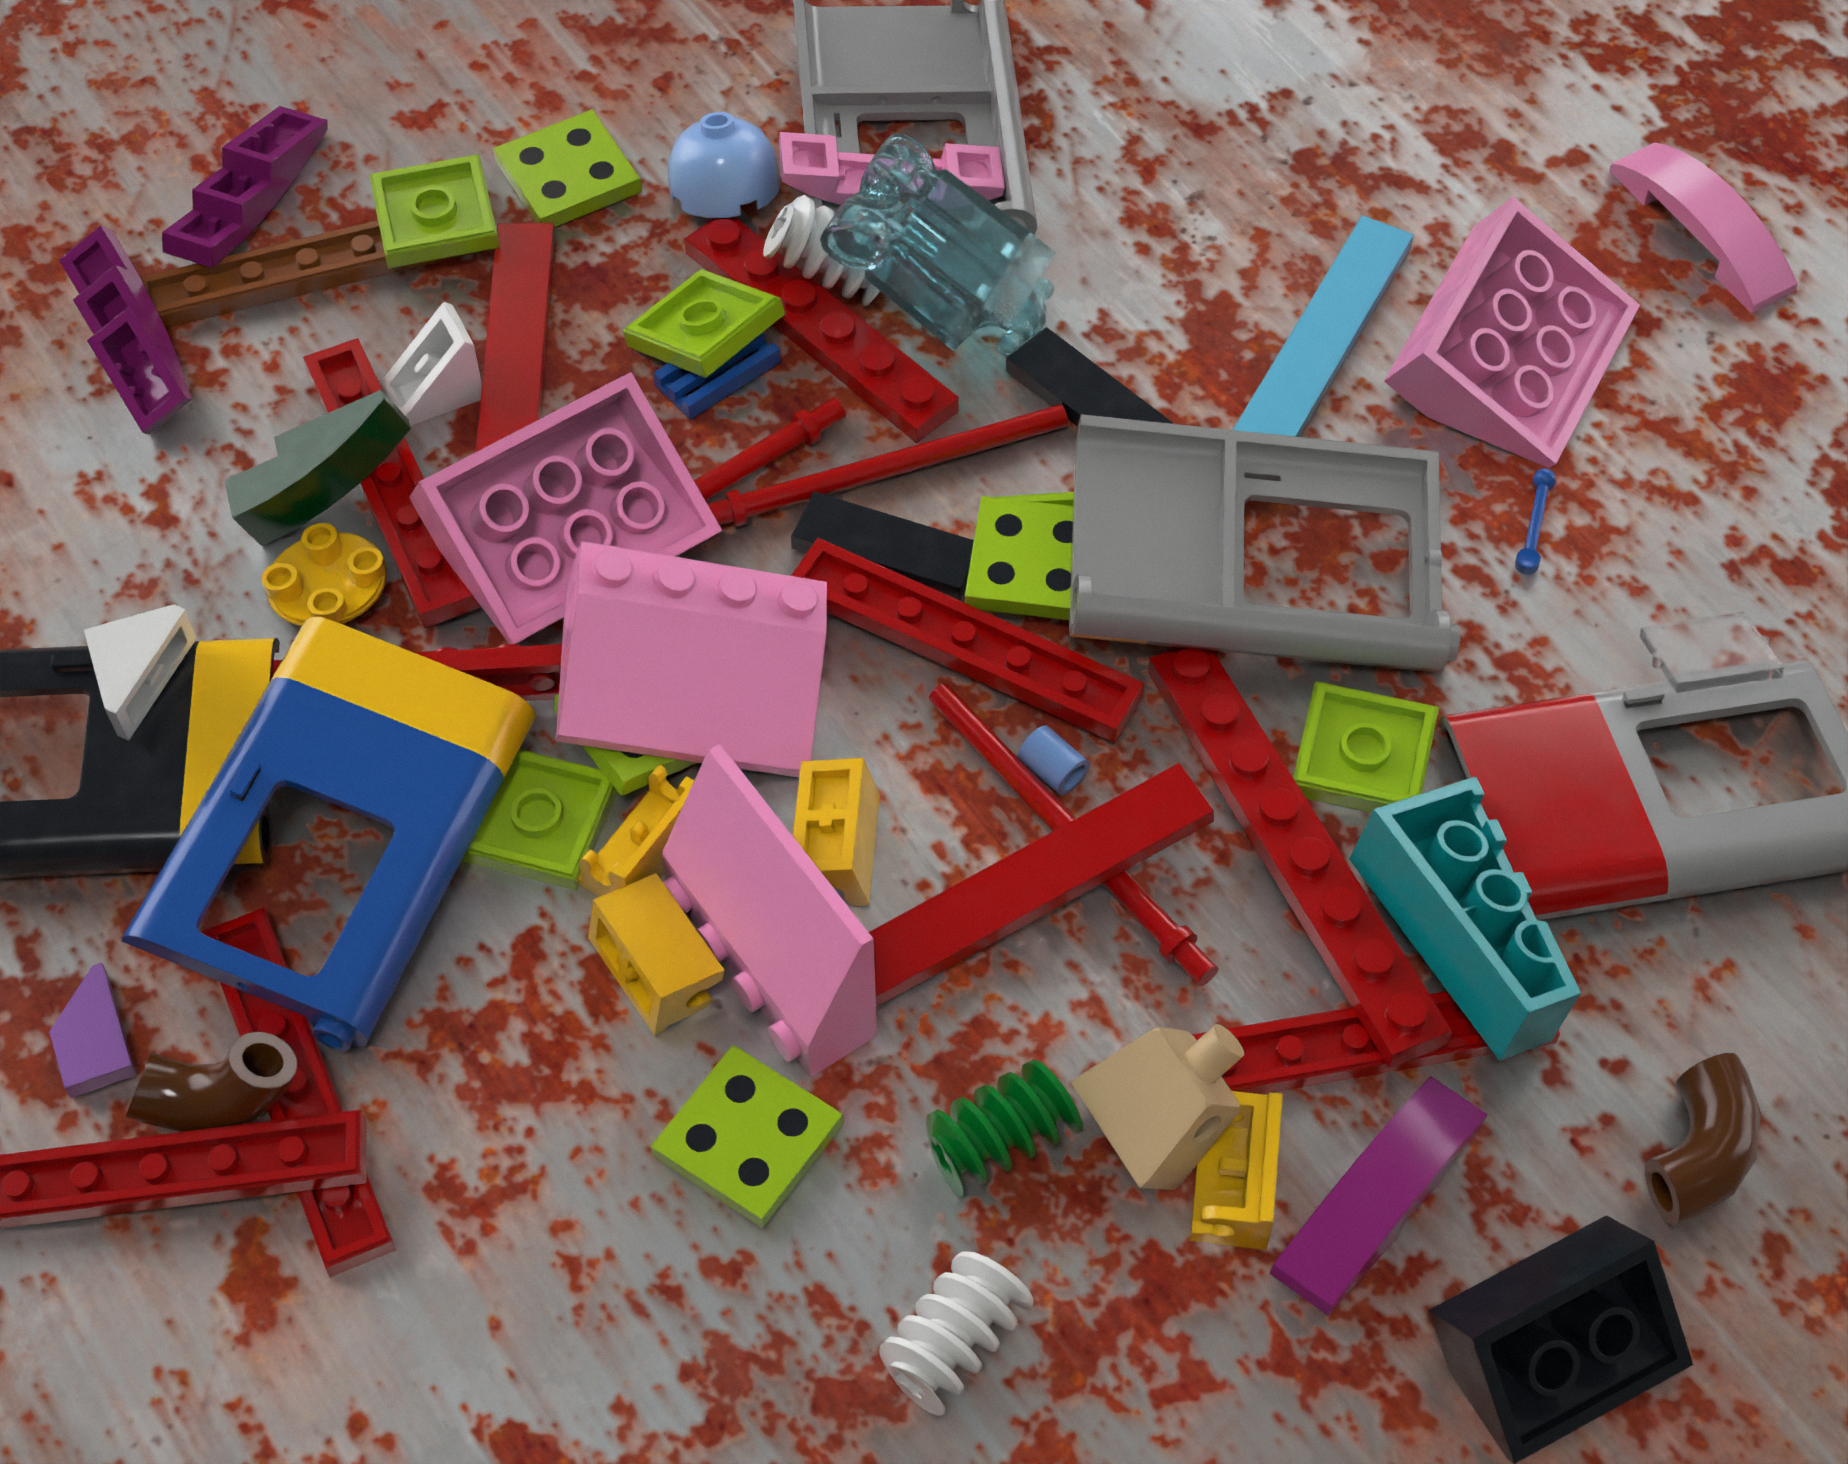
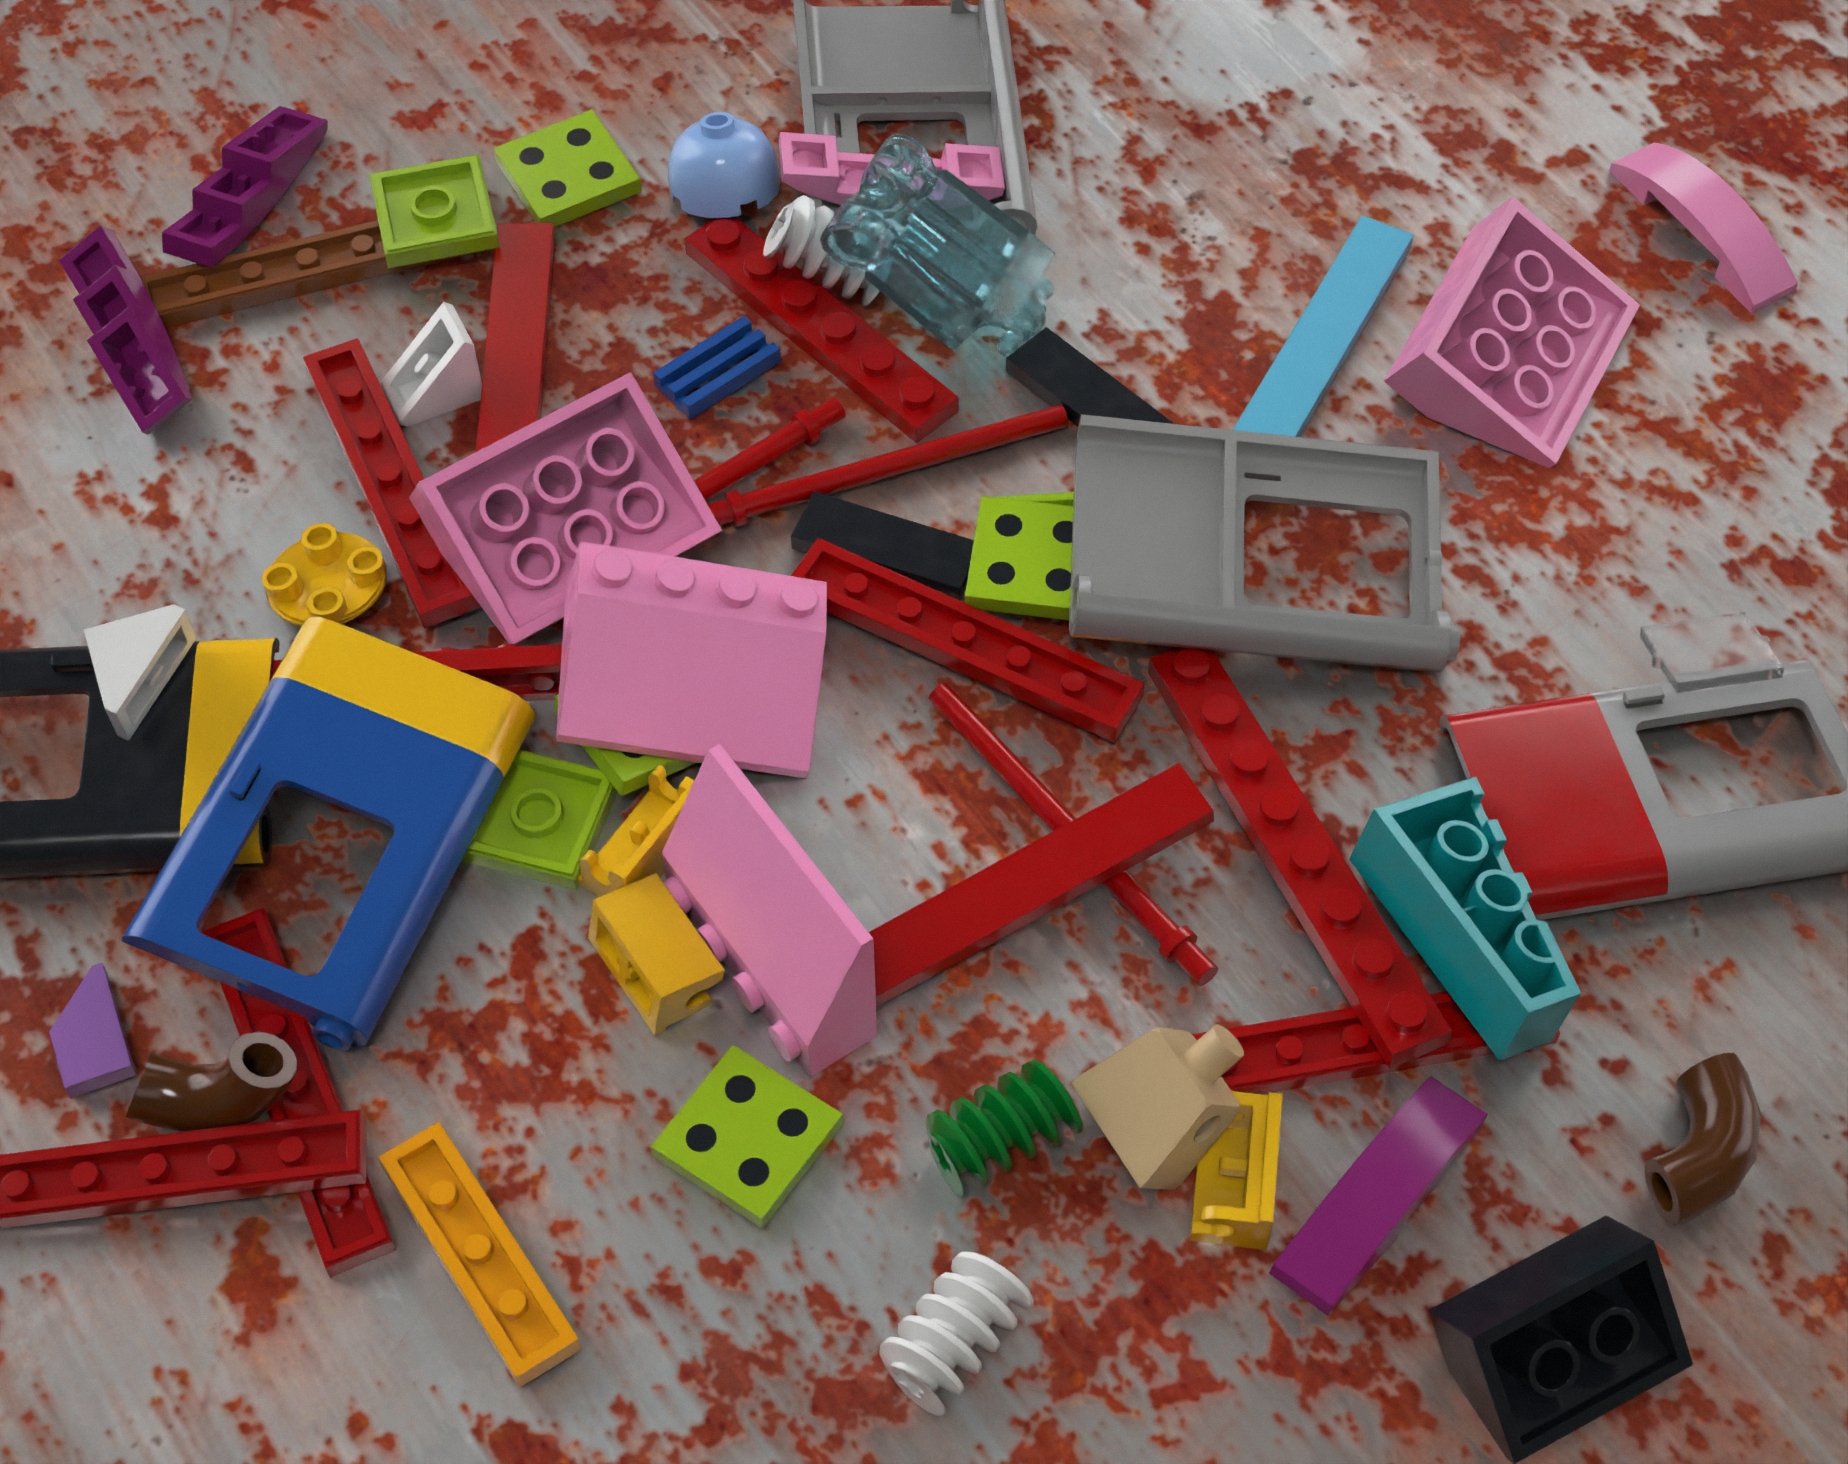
dark green slope [224,389,411,546] -> none
lime tile [622,269,785,378] -> none
yellow hinge [793,758,880,906] -> none
medium blue hinge [1018,725,1090,795] -> none
lime tile [1293,681,1439,813] -> none
blue hinge [1515,468,1556,575] -> none
none -> light orange plate [378,1122,582,1388]

